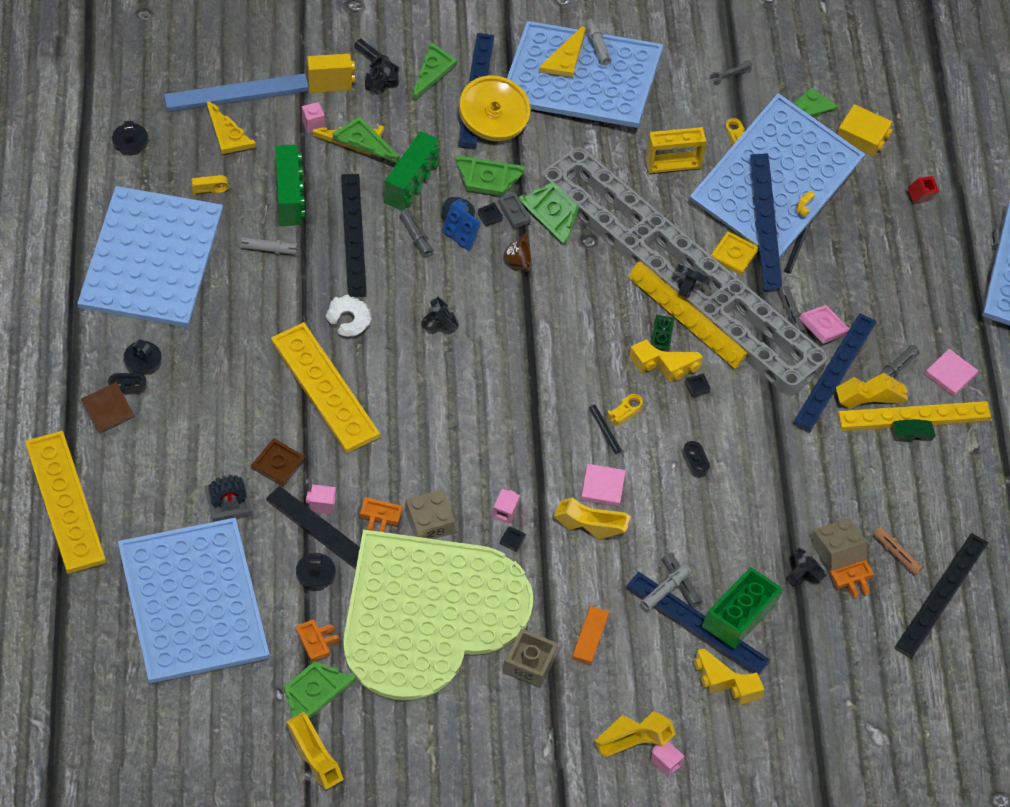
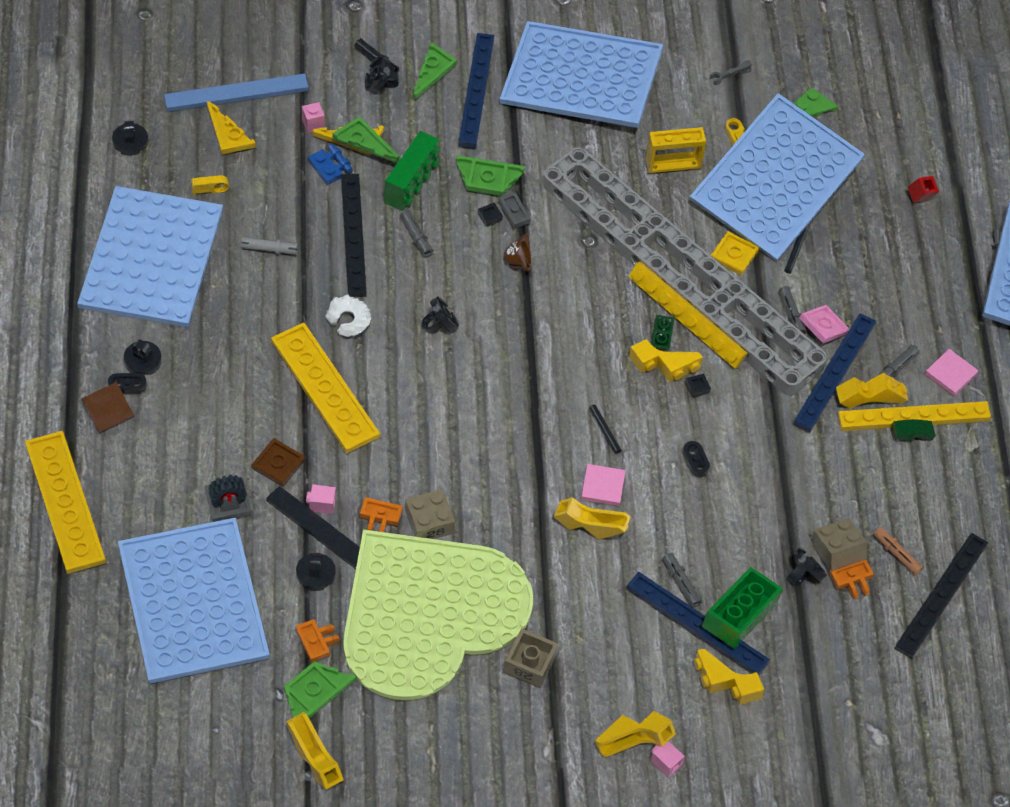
green brick [275,145,305,226] -> none
yellow brick [307,53,355,93] -> none
blue plate [442,197,481,252] -> none
yellow dish [459,76,531,141] -> none
bright pink brick [492,489,520,524] -> none
black tile [499,526,526,552] -> none
bright green wing [519,182,579,244] -> none
yellow wing [539,26,586,77] -> none
orange tile [572,606,609,665] -> none
light grey pin [585,19,612,65] -> none
yellow piece [607,394,643,427] -> none
light grey pin [641,564,691,611] -> none
black tile [675,264,711,299] -> none
dark blue plate [750,153,782,292] -> none
yellow arm [796,190,815,217] -> none
yellow brick [837,104,893,156] -> none
none -> blue plate [308,144,353,185]

